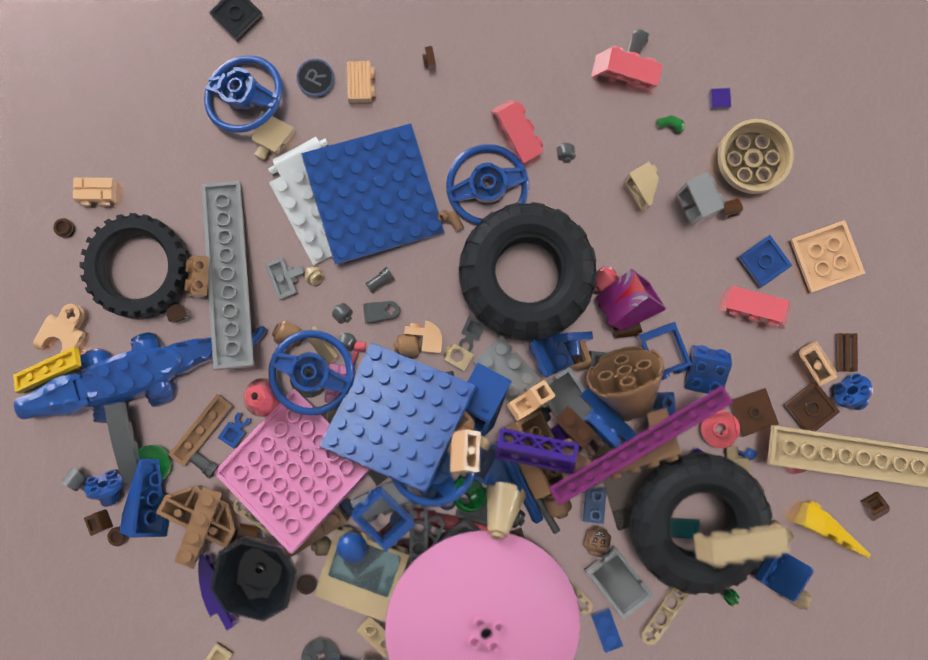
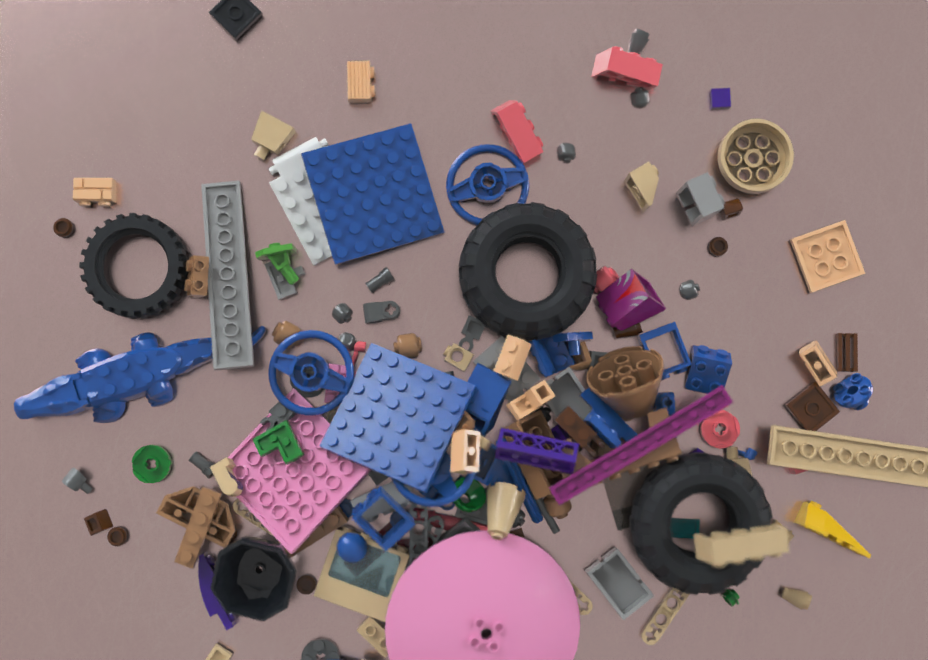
yellow plate [13,347,81,394] -> none
light nougat piece [33,304,86,352] -> none
blue plate [84,470,124,507] -> none
dark grey slope [104,402,140,484] -> none
blue wedge [120,459,168,538] -> none
reddish brown brick [167,304,191,323] -> none
medium nougat plate [168,394,233,467] -> none
blue piece [204,55,283,133] -> none
blue plate [218,412,250,449] -> none
reddish brown brick [236,523,260,541] -> none
coral cone [243,378,280,417] -> none
black tile [296,59,335,97] -> none
tan plate [305,267,324,286] -> none
tan slope [306,326,339,364] -> none
tan piece [311,536,331,556] -> none
light nougat brick [404,321,443,354] -> none
reddish brown plate [422,46,436,71] -> none
medium nougat arm [438,210,464,232] -> none
medium blue hips [582,486,607,524] -> none
medium nougat head [584,527,611,557] -> none
blue plate [591,608,623,653] -> none
green arm [656,115,685,133] -> none
coral wedge [726,286,791,329] -> none
reddish brown plate [730,388,779,437] -> none
blue plate [738,235,792,288] -> none
blue bracket [755,552,814,602] -> none
reddish brown slope [862,492,890,521] -> none
none -> tan leg [210,457,243,497]
none -> green plate [252,420,304,464]
none -> bright green piece [255,243,299,285]
none -> dark grey plate [260,402,297,430]
none -> light nougat brick [494,335,532,381]
none -> dark grey piece [630,88,650,107]
none -> dark grey piece [680,280,700,300]
none -> reddish brown plate [709,237,728,256]

